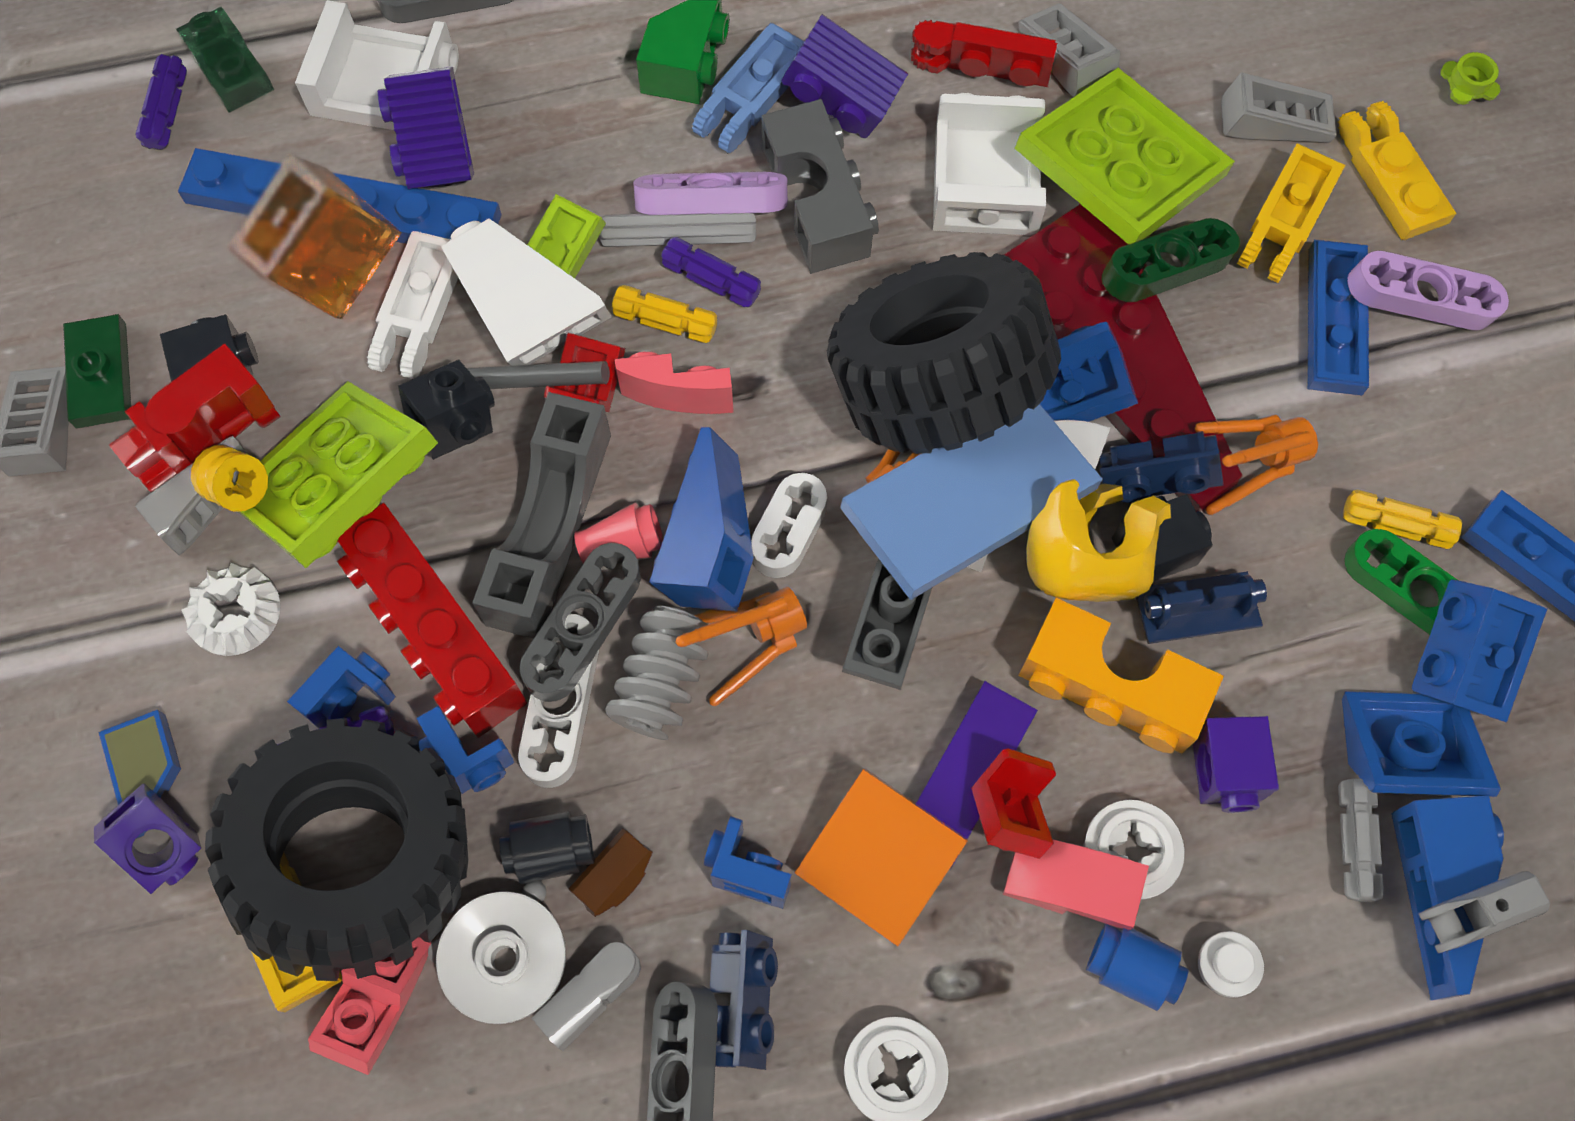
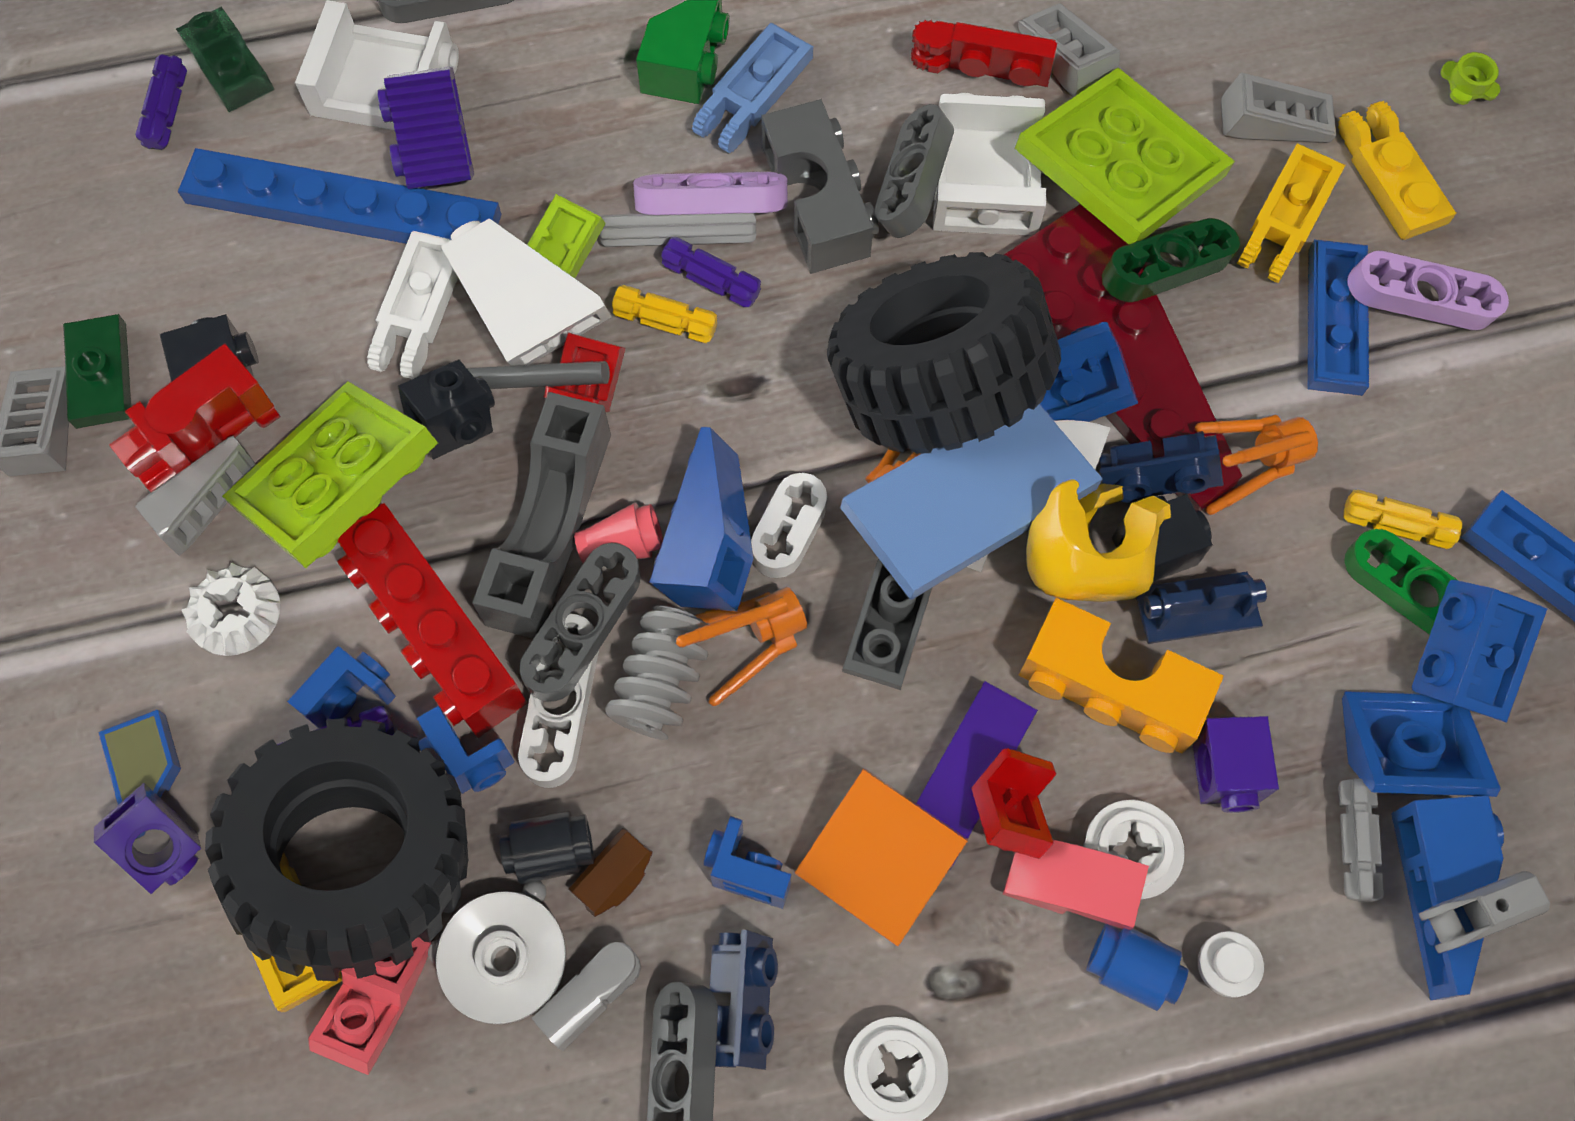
yellow wheel [191,445,268,512] -> none
clear orange slope [229,154,402,319] -> none
coral slope [615,352,733,414] -> none
dark purple brick [781,14,908,138] -> none
none -> dark grey beam [874,104,954,238]

